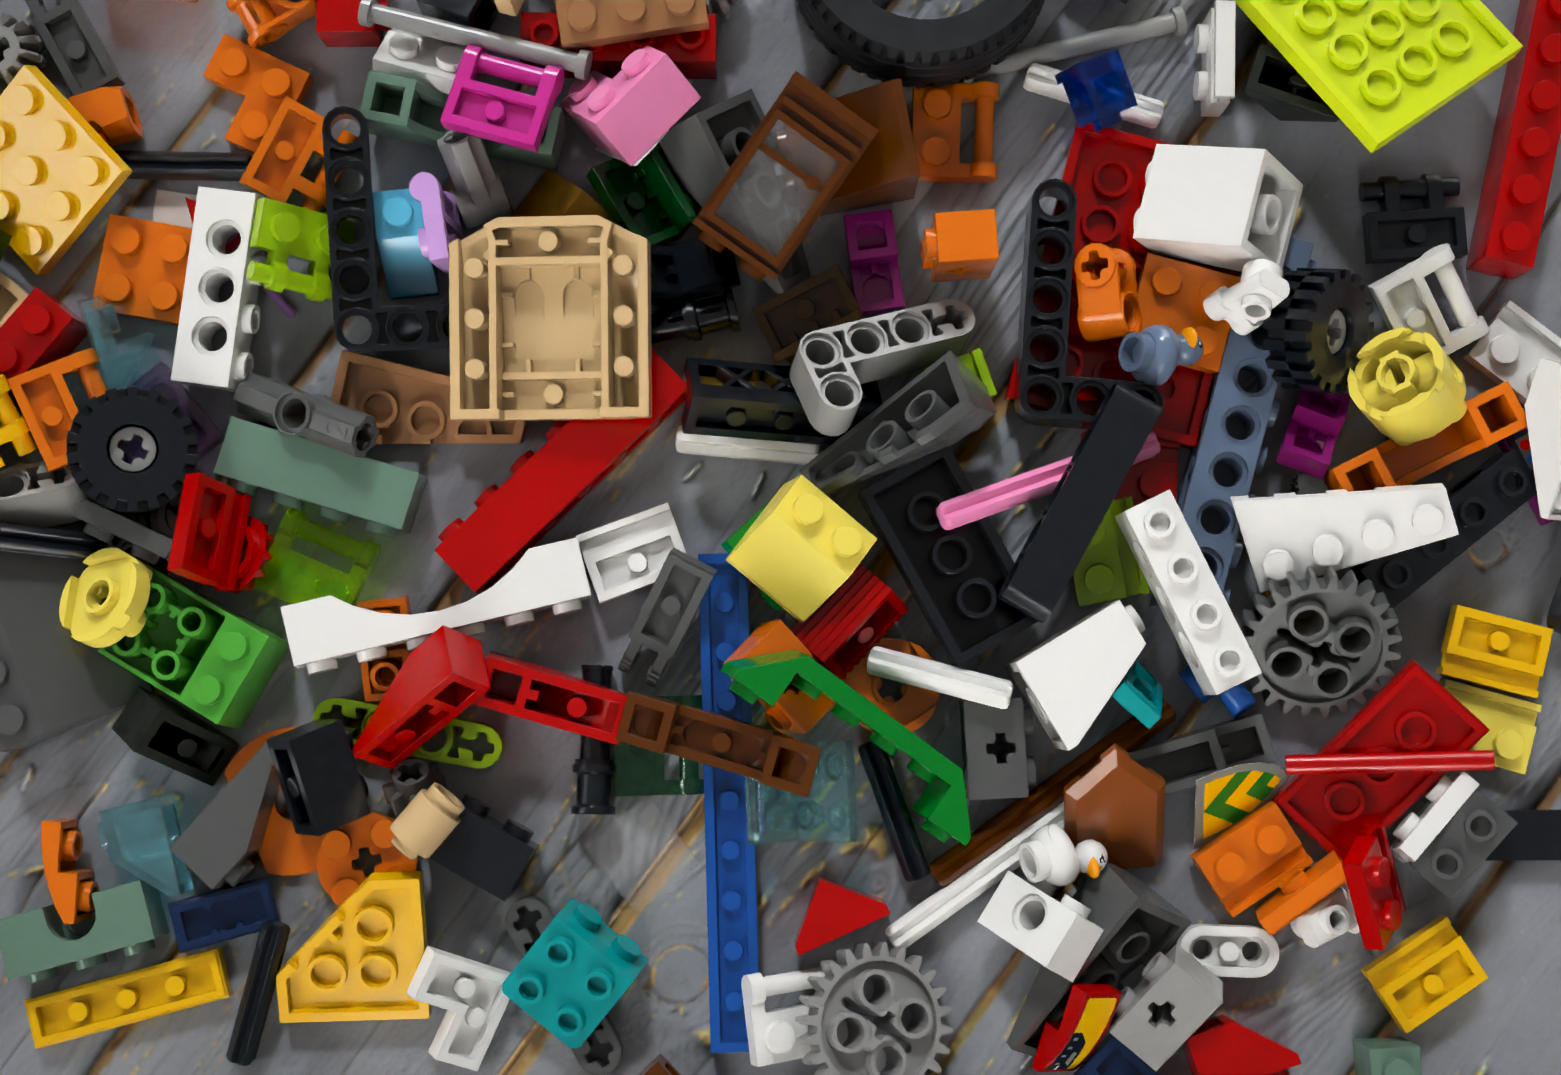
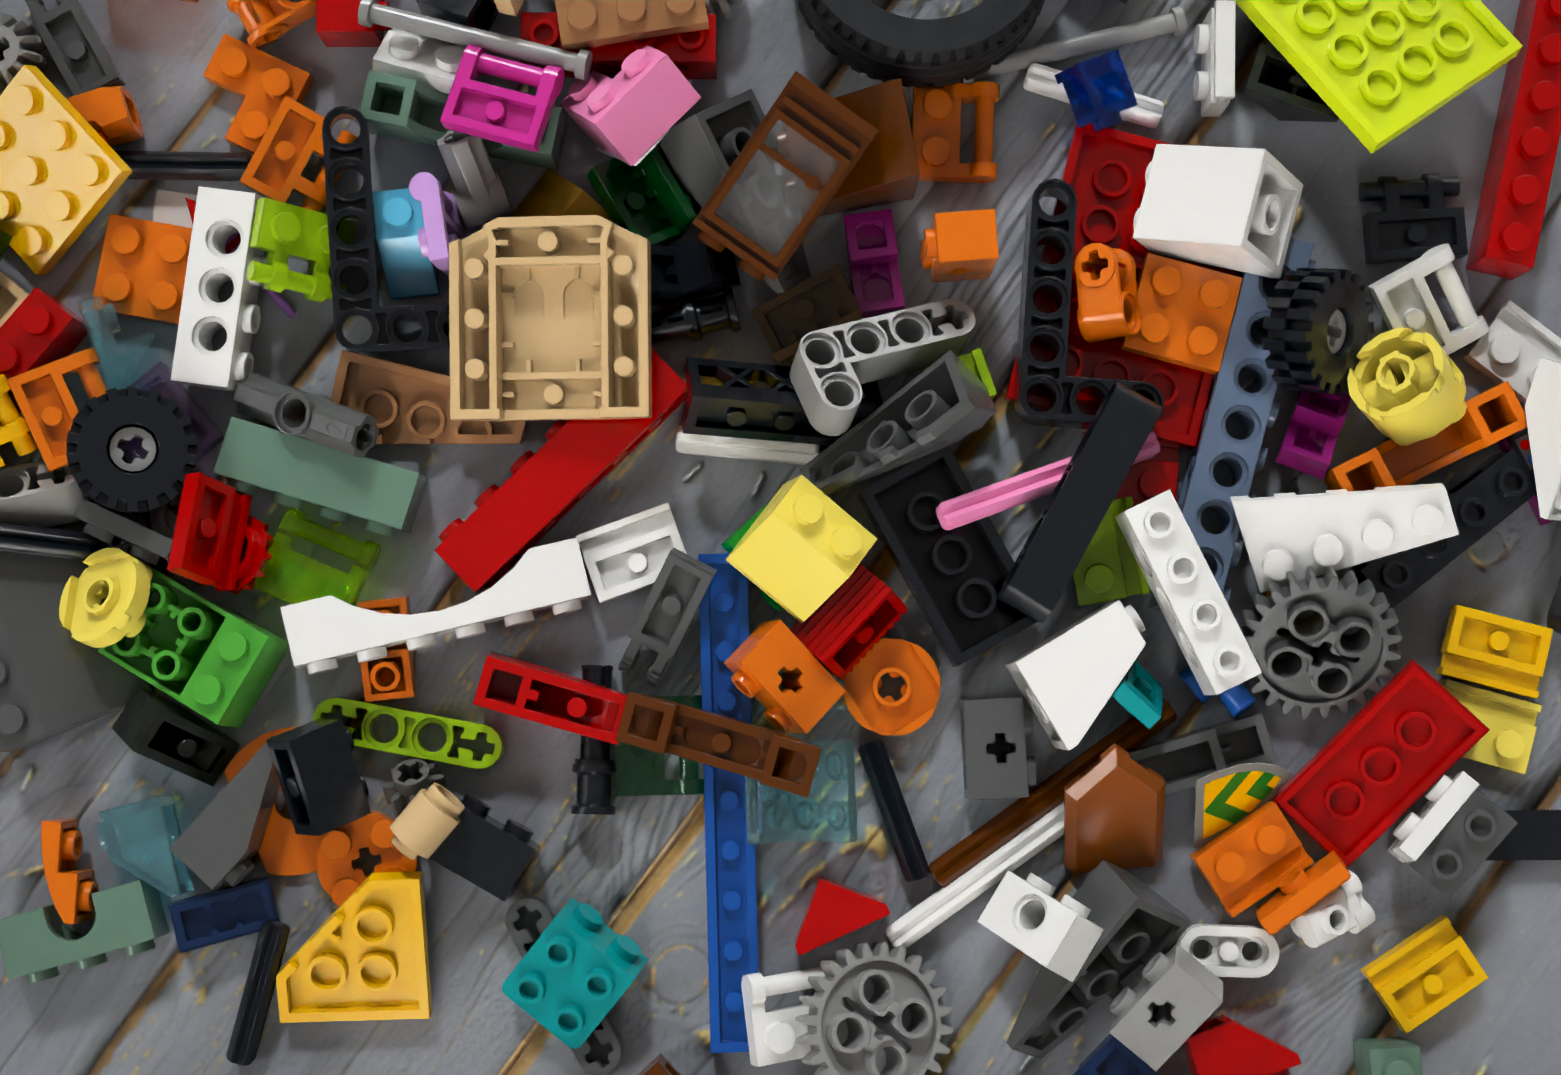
yellow tile [24,947,234,1049] -> none
red slope [352,625,491,770] -> none
white plate [406,946,511,1072] -> none
clear piece [584,796,701,914] -> none
green slope [721,649,972,846] -> none
white axle [867,646,1014,709] -> none
white animal [1019,824,1108,886] -> none
slope [1032,984,1122,1072] -> none
sand blue animal [1118,324,1204,386] -> none
white plate [1203,259,1290,336] -> none
red bar [1285,750,1495,775] -> none
red plate [1342,824,1406,950] -> none

